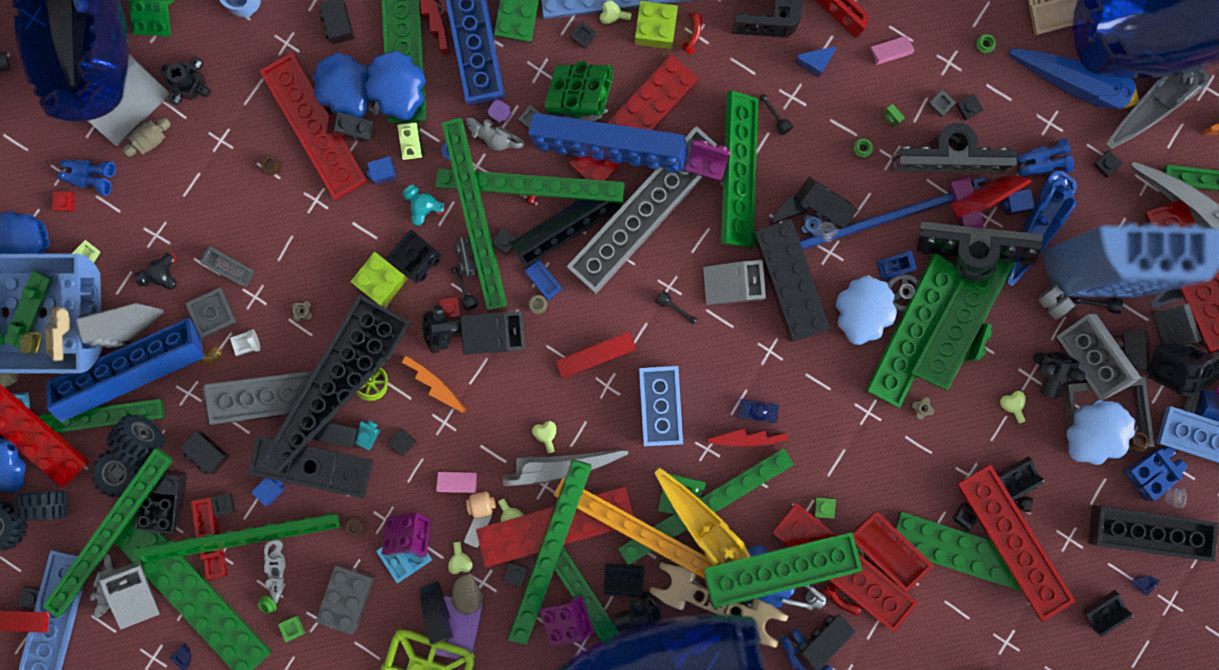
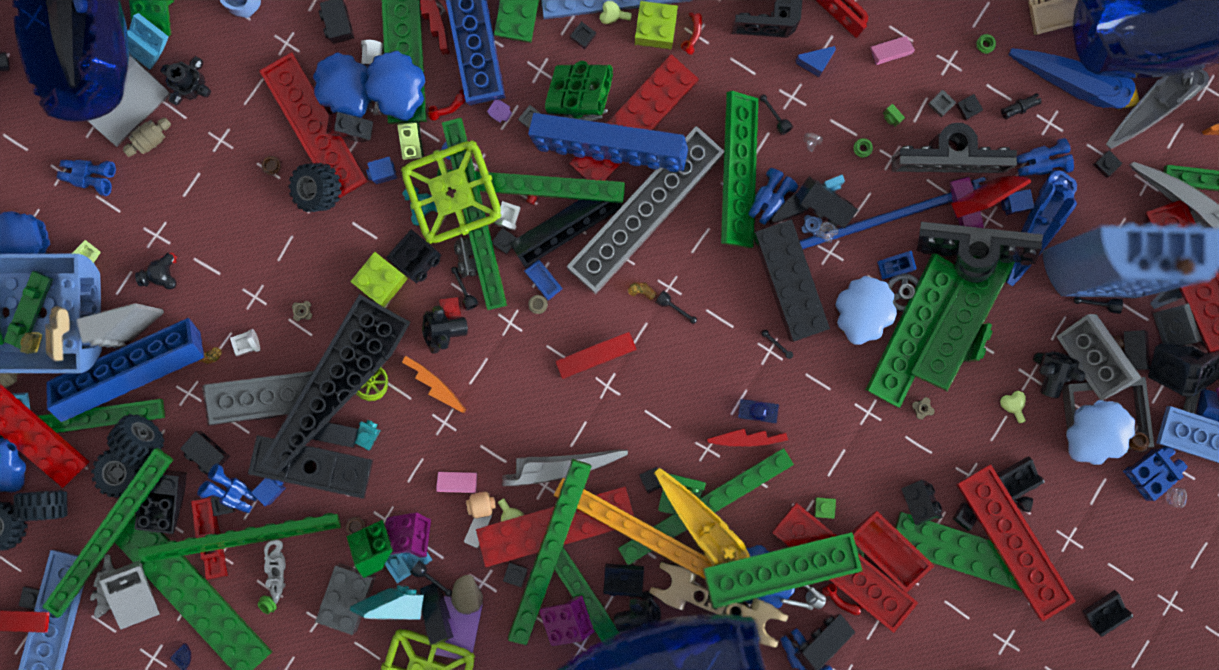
red plate [52,192,75,212] -> none
dark grey plate [185,287,238,338] -> none
dark grey window [200,246,256,287] -> none
bright green plate [278,615,305,642] -> none
black plate [389,429,416,456] -> none
yellowish green rock [448,542,472,575] -> none
black slope [460,311,526,355] -> none
light grey animal [466,117,524,151] -> none
yellowish green rock [532,421,557,454] -> none
light blue brick [639,366,683,446] -> none
magenta bracket [684,139,731,182] -> none
light grey slope [703,260,766,305] -> none
light grey wheel [1037,284,1075,320] -> none
black brick [1088,505,1219,562] -> none
clear blue tile [1131,576,1160,596] -> none
none -> medium azure slope [120,13,168,69]
none -> blue piece [197,463,257,513]
none -> black wheel [288,163,342,212]
none -> green slope [347,520,393,578]
none -> slope [350,585,423,619]
none -> white tile [361,40,383,65]
none -> lime plate [401,140,502,244]
none -> black hinge [410,560,452,596]
none -> red piece [428,89,466,121]
none -> white tile [494,201,521,230]
none -> clear yellow arm [628,282,657,301]
none -> black tile [639,467,662,494]
none -> blue piece [748,168,799,225]
none -> black hinge [761,330,793,359]
none -> clear tile [803,133,823,152]
none -> medium azure plate [823,175,845,192]
none -> black bracket [901,480,943,525]
none -> black pin [1001,93,1041,120]
none -> reddish brown plate [1173,257,1195,277]

